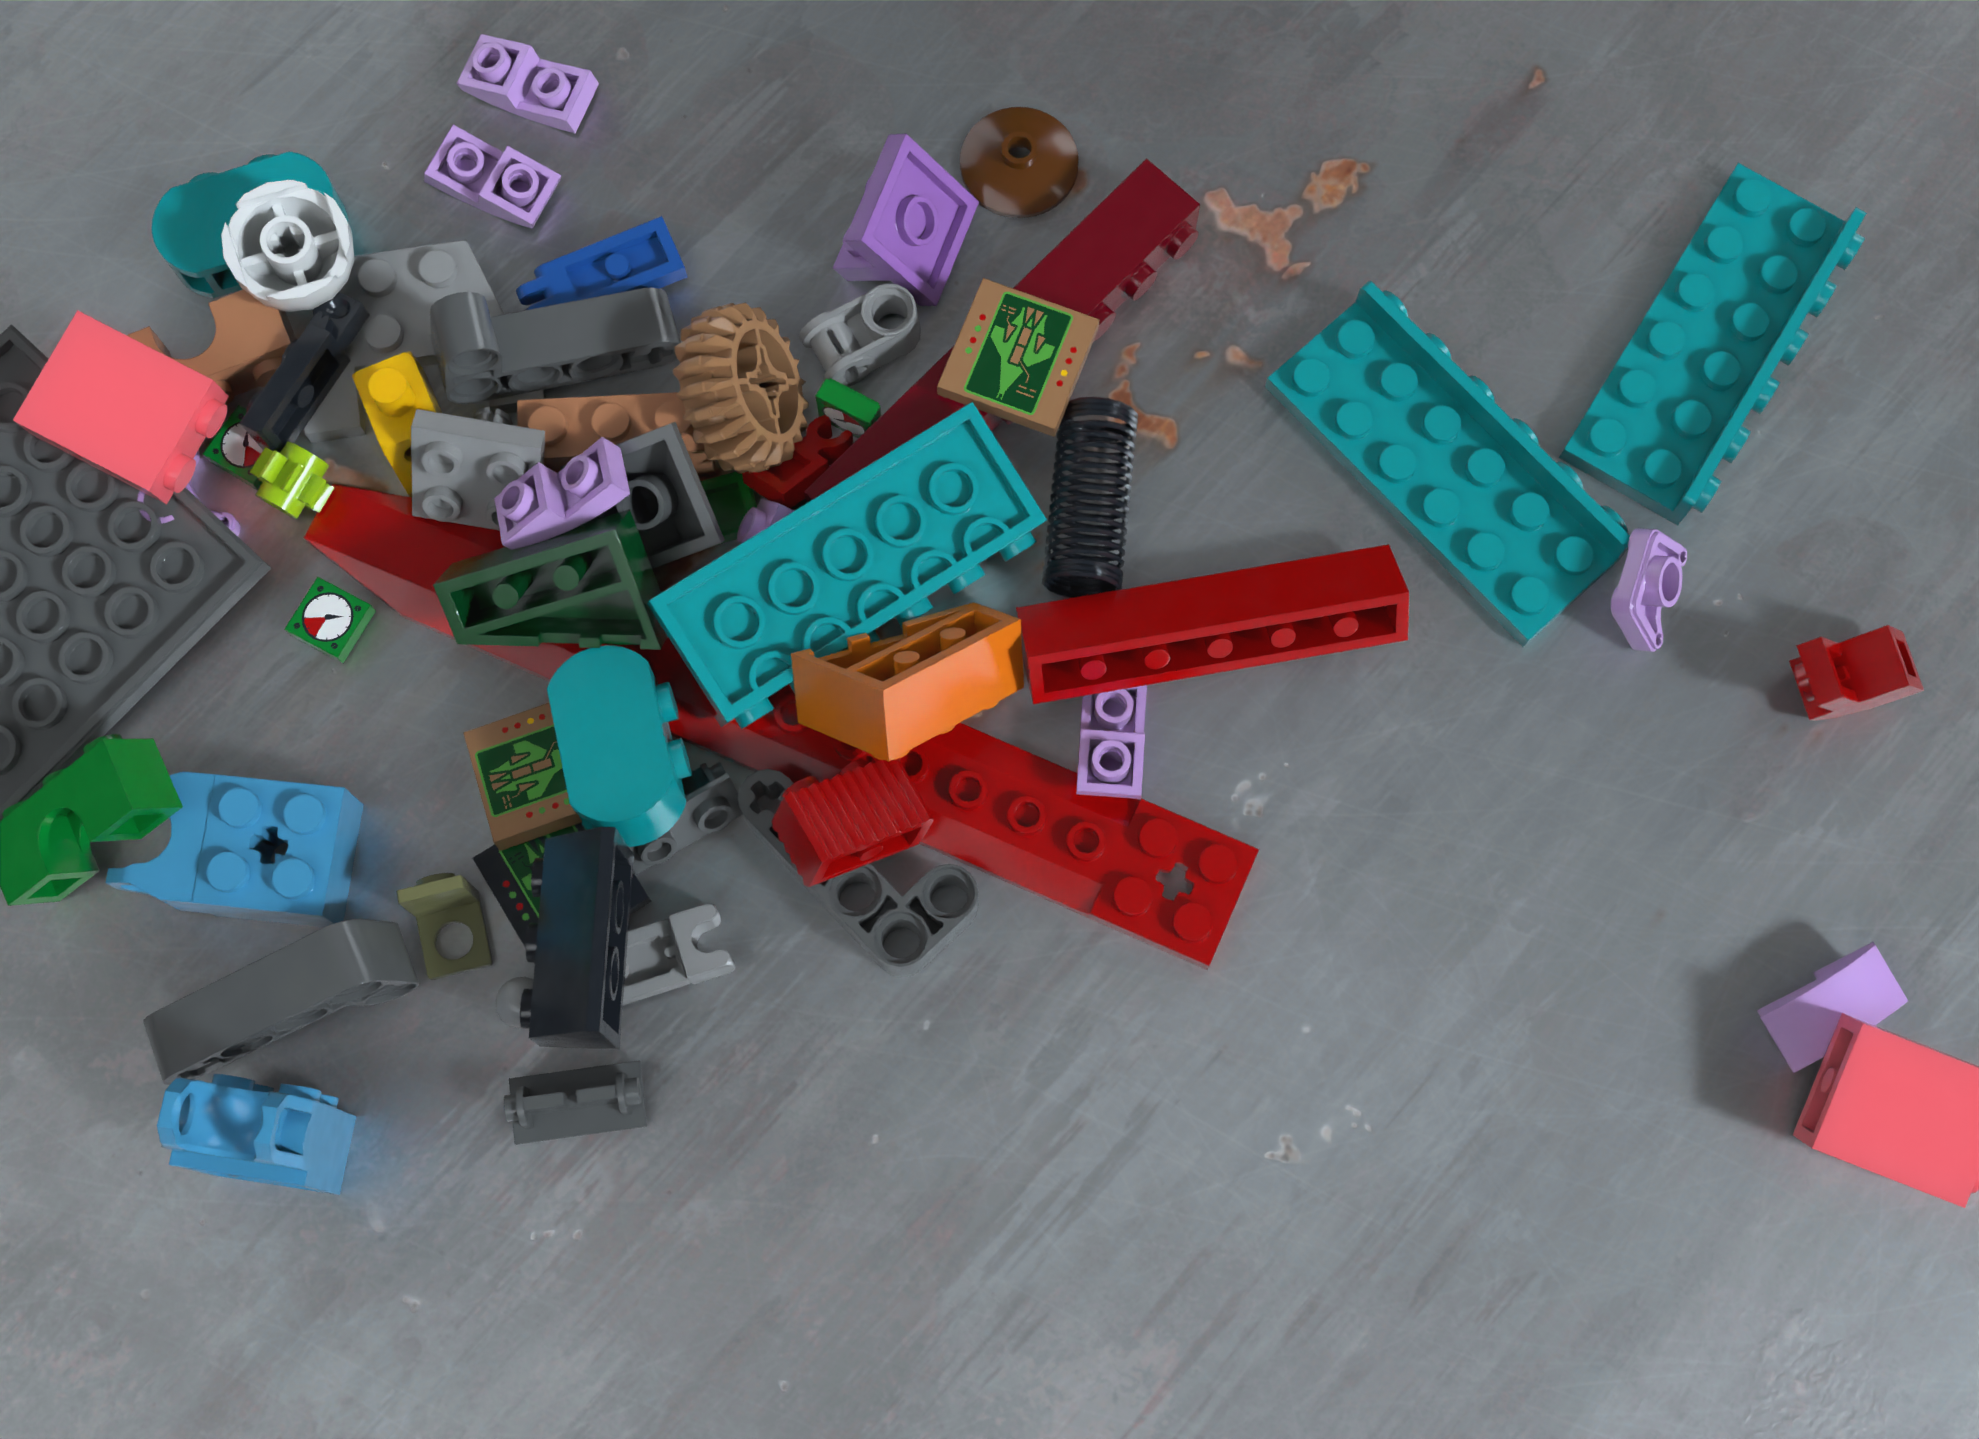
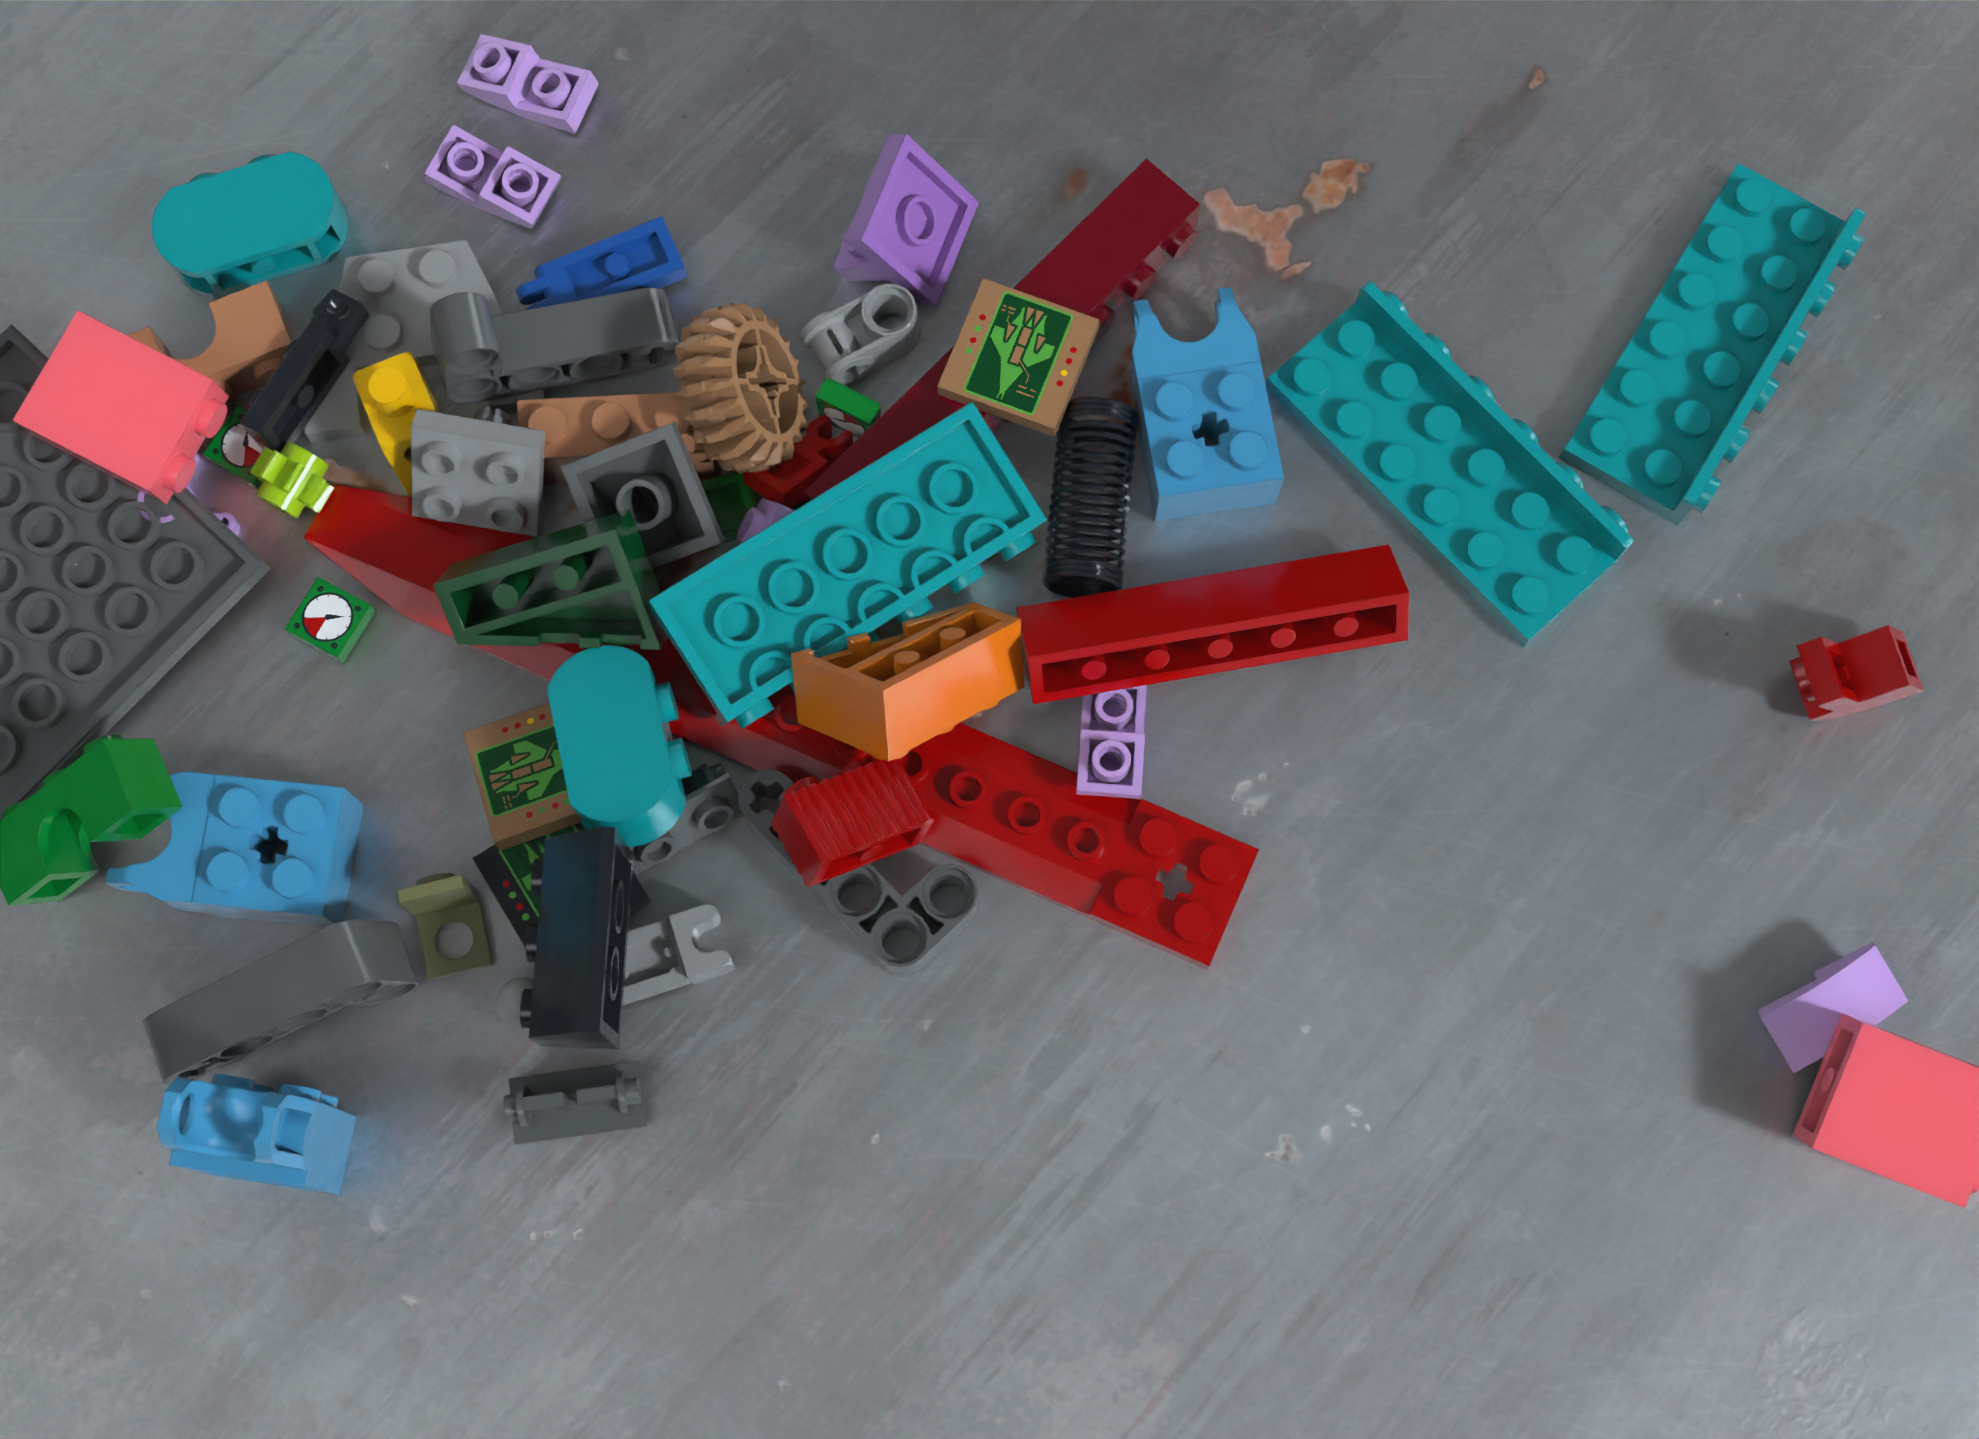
white cylinder [221,180,355,312] -> none
lavender slope [494,437,630,550] -> none
reddish brown dish [960,107,1079,218] -> none
lavender piece [1611,528,1687,652] -> none
none -> dark azure brick [1129,287,1284,522]

